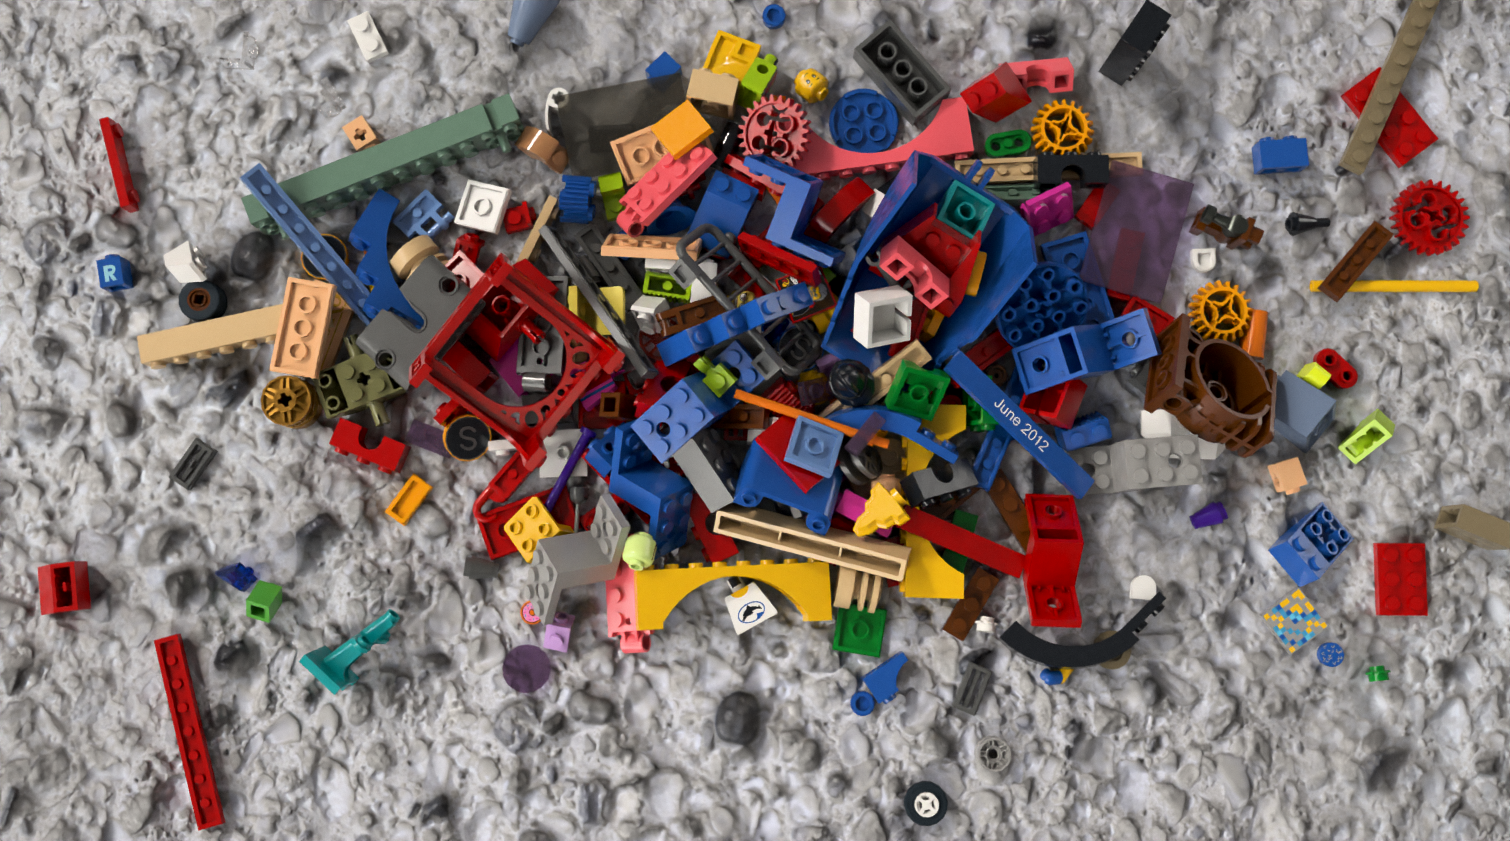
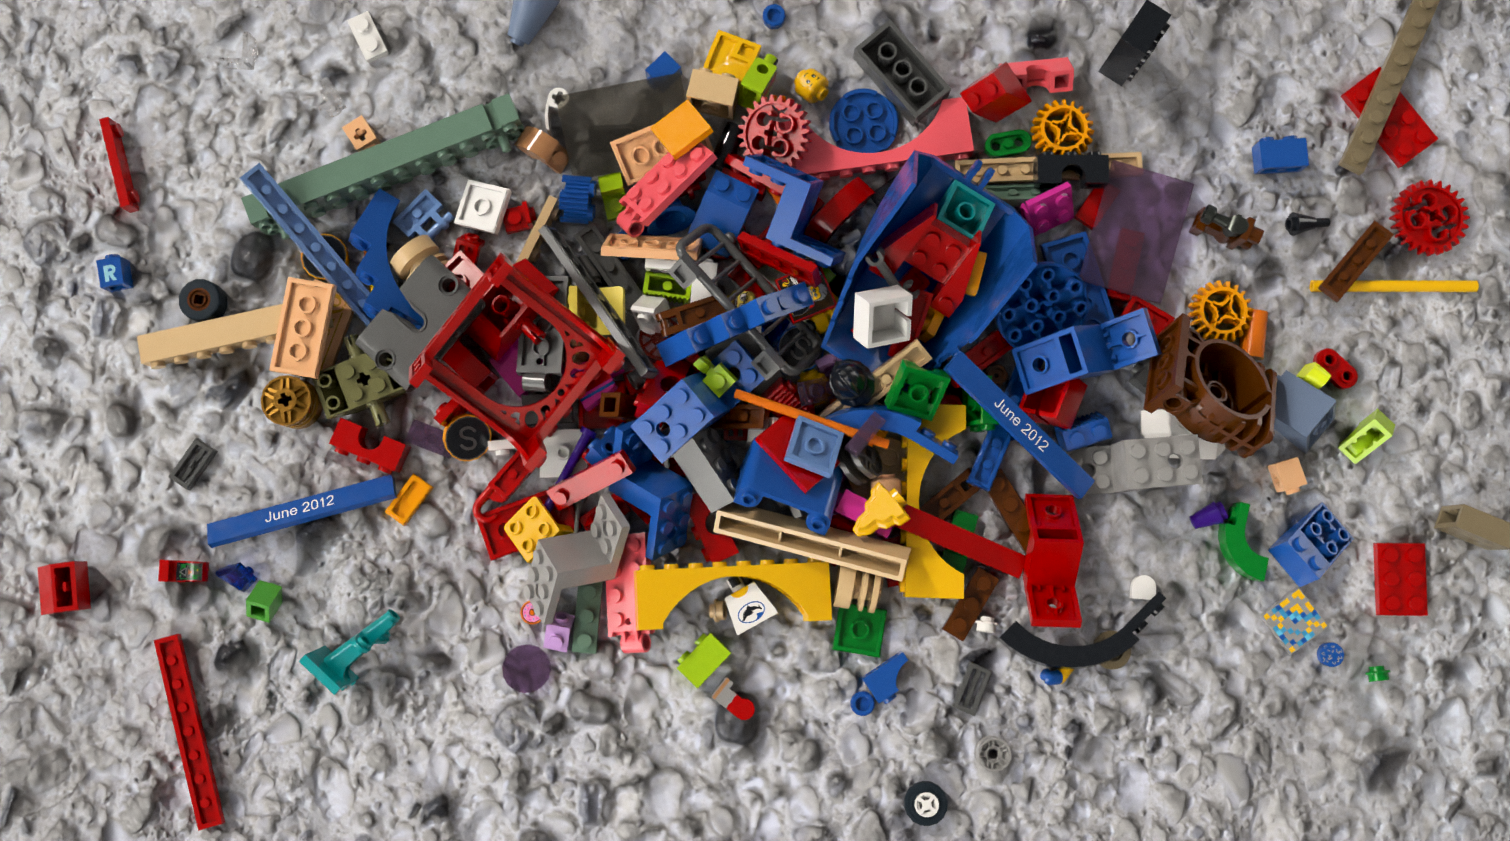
white slope [164,241,207,283] -> none
dark grey cone [463,555,499,579] -> none
yellowish green head [622,532,657,571] -> none
white sticker [862,188,885,217] -> none
coral arch [879,235,950,310] -> none
black arch [900,458,979,509] -> none
white tile [1190,248,1217,273] -> none
none -> leg [158,560,209,582]
none -> blue tile [207,474,397,548]
none -> plate [546,449,636,511]
none -> sand green plate [572,581,603,654]
none -> lime brick [677,632,732,689]
none -> tan plate [709,599,727,622]
none -> leg [711,676,755,720]
none -> green arch [1218,502,1269,582]

